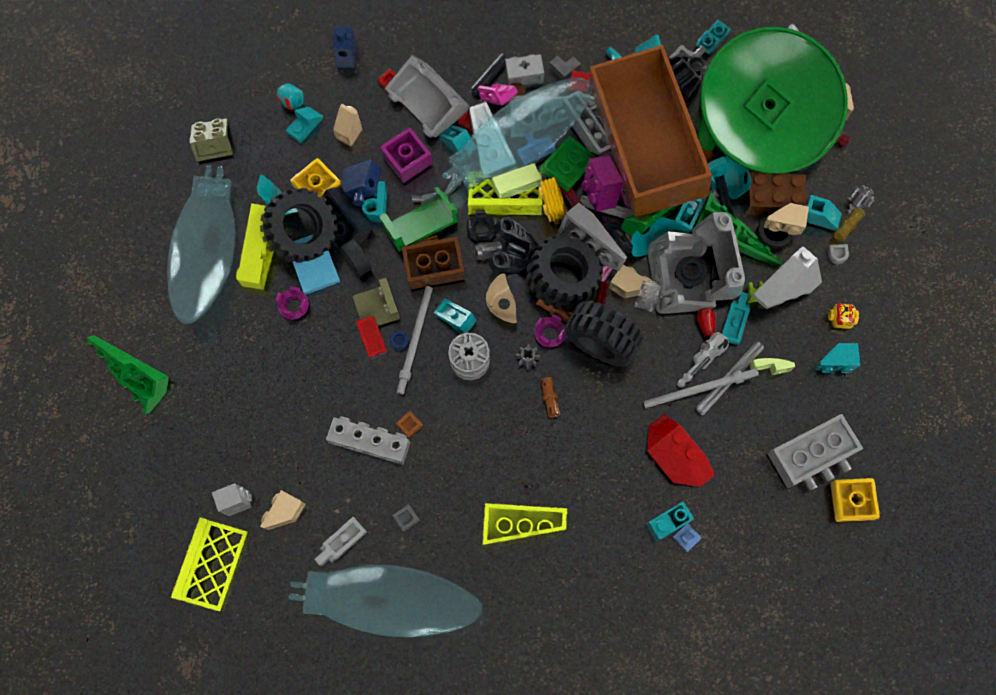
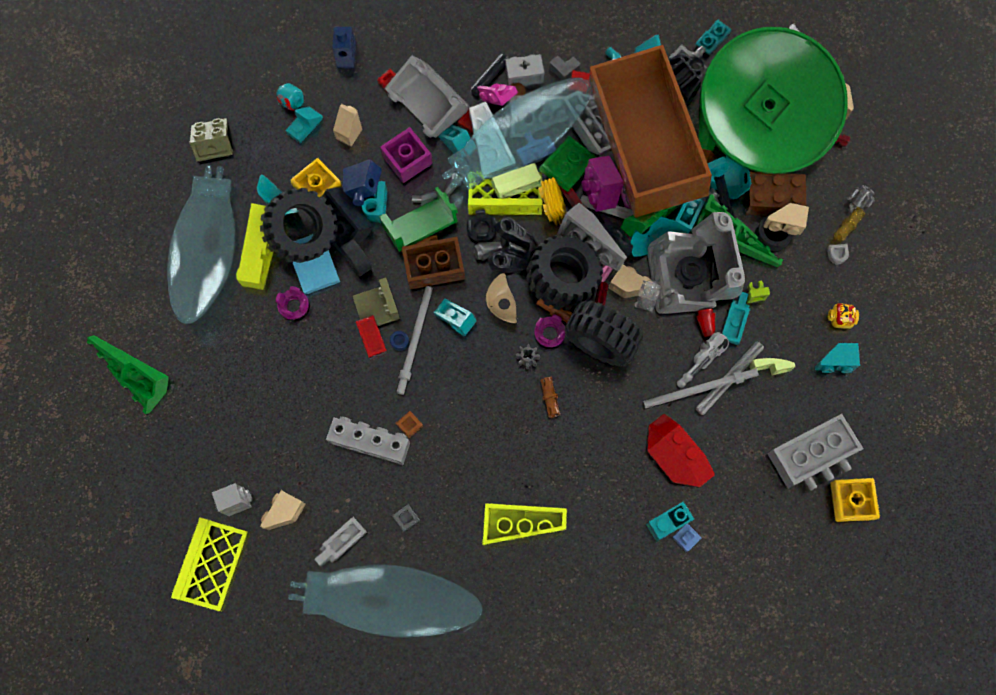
light grey wheel [448,333,490,380] -> none
light grey wedge [752,246,822,309] -> none
teal slope [806,195,842,231] -> none

